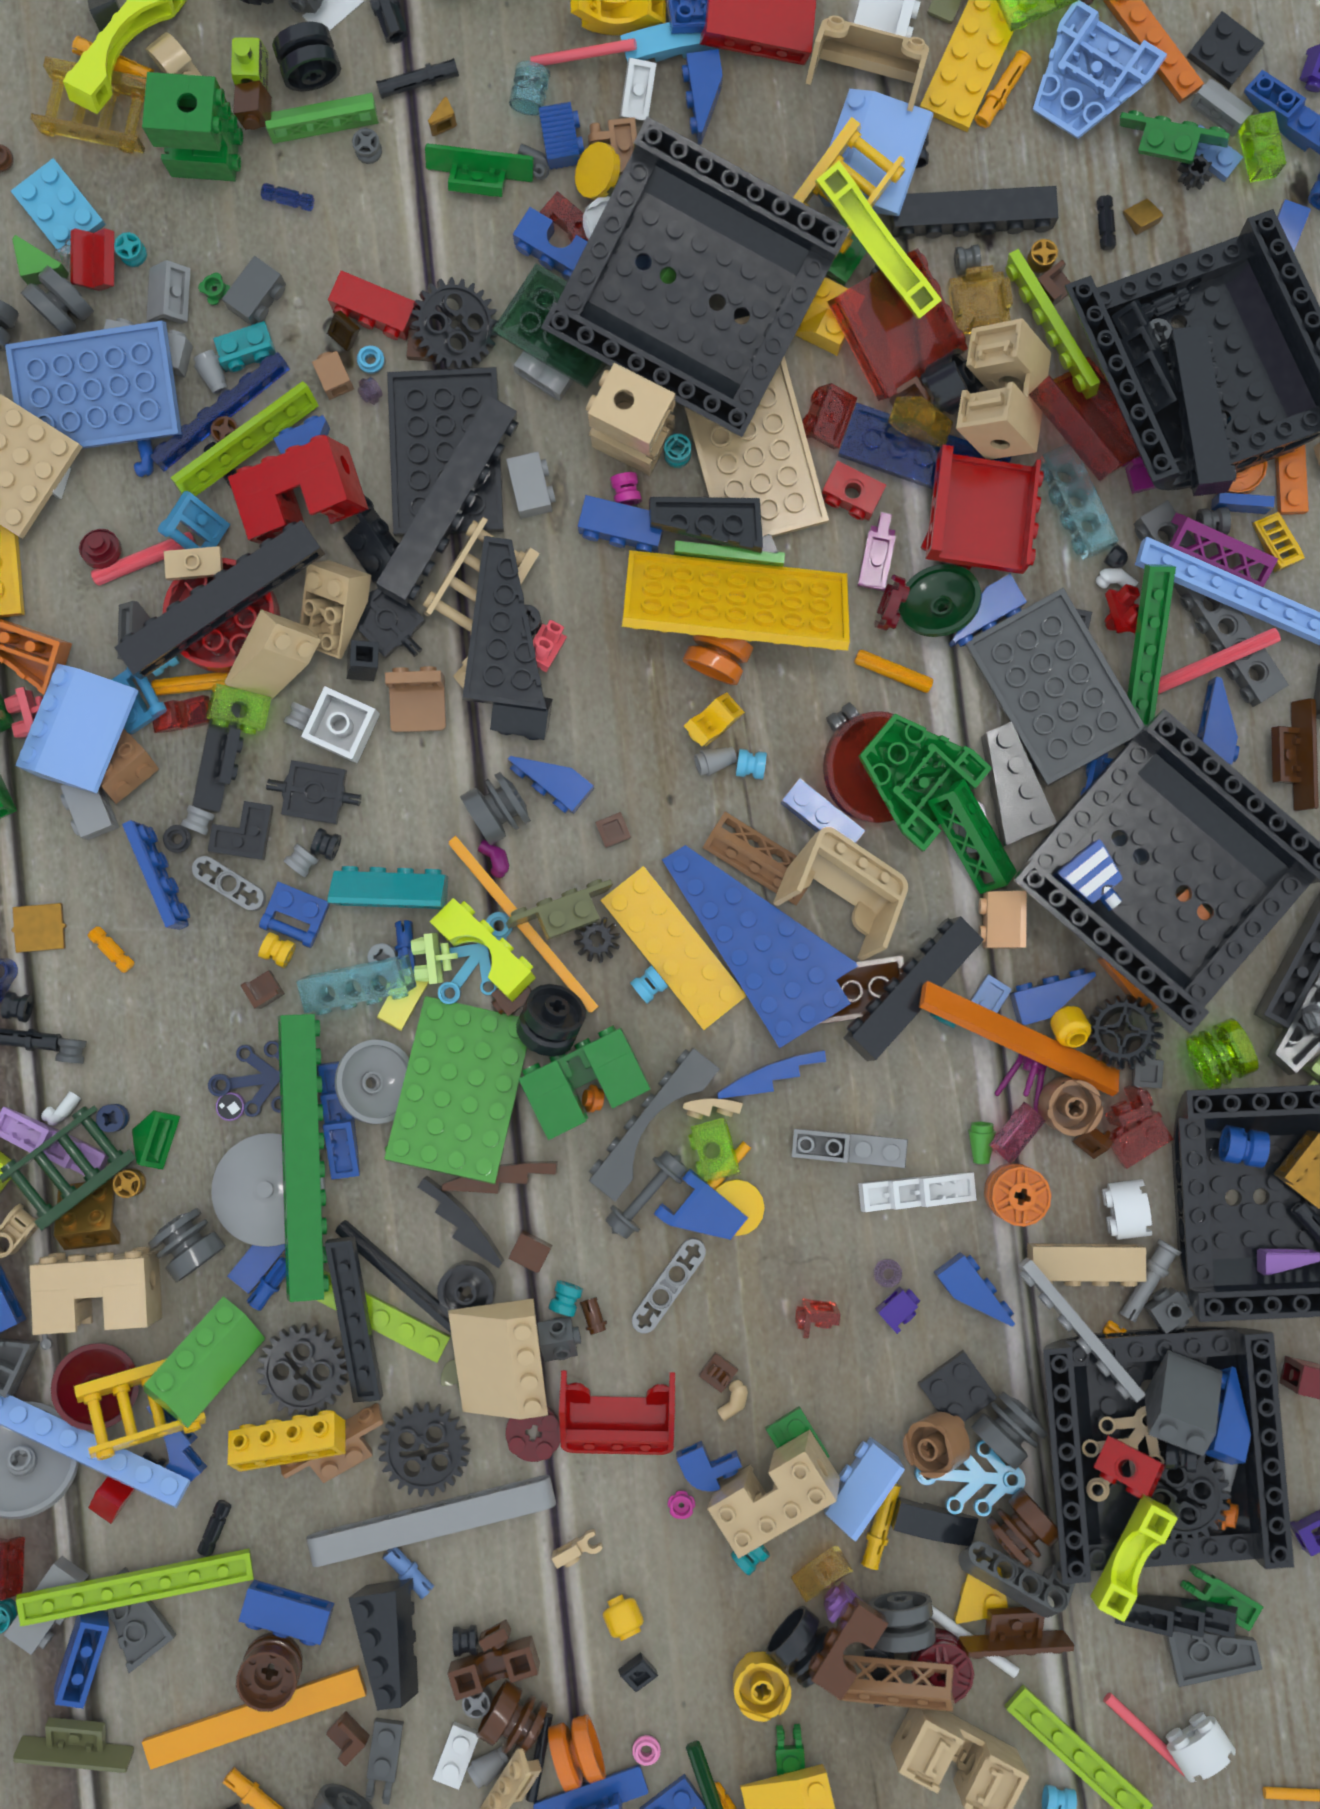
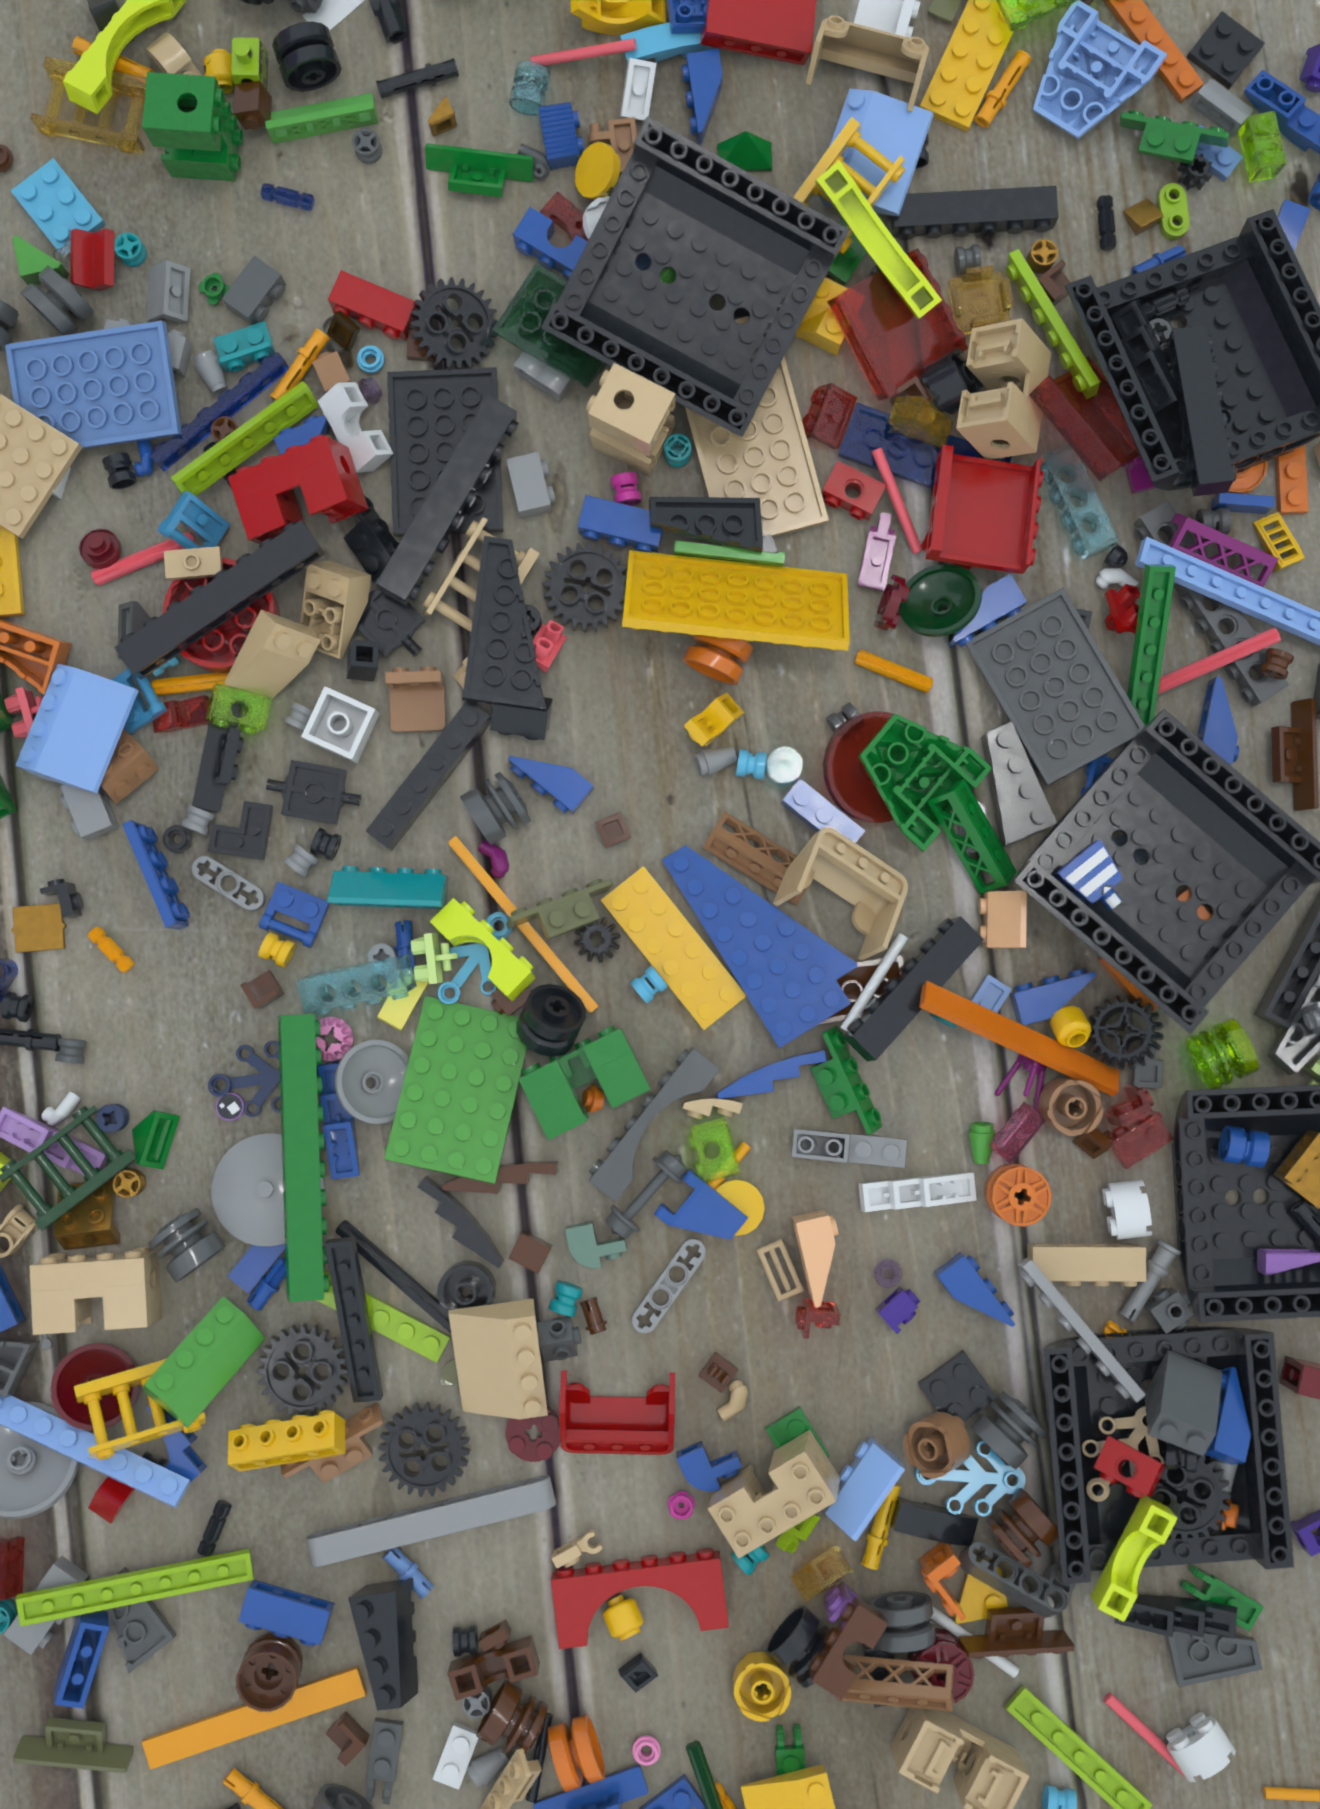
none -> black bracket [40,879,83,918]
none -> black wheel [102,453,137,489]
none -> yellow head [203,49,235,95]
none -> light orange pin [269,328,330,401]
none -> bright pink gear [316,1017,353,1061]
none -> white arch [318,382,394,473]
none -> black brick [366,701,491,851]
none -> black gear [542,542,627,633]
none -> red arch [551,1548,729,1649]
none -> sand green brick [565,1221,627,1269]
none -> green slope [717,131,772,172]
none -> tan tile [756,1238,804,1302]
none -> clear light blue wheel [765,747,803,787]
none -> lime plate [776,1513,821,1554]
none -> light nougat slope [792,1210,839,1308]
none -> green bracket [810,1026,882,1135]
none -> white bar [840,933,908,1032]
none -> coral bar [872,447,923,554]
none -> orange bracket [919,1542,966,1621]
none -> blue axle [1131,245,1186,275]
none -> lime plate [1156,183,1190,240]
none -> reddish brown wheel [1259,648,1294,680]

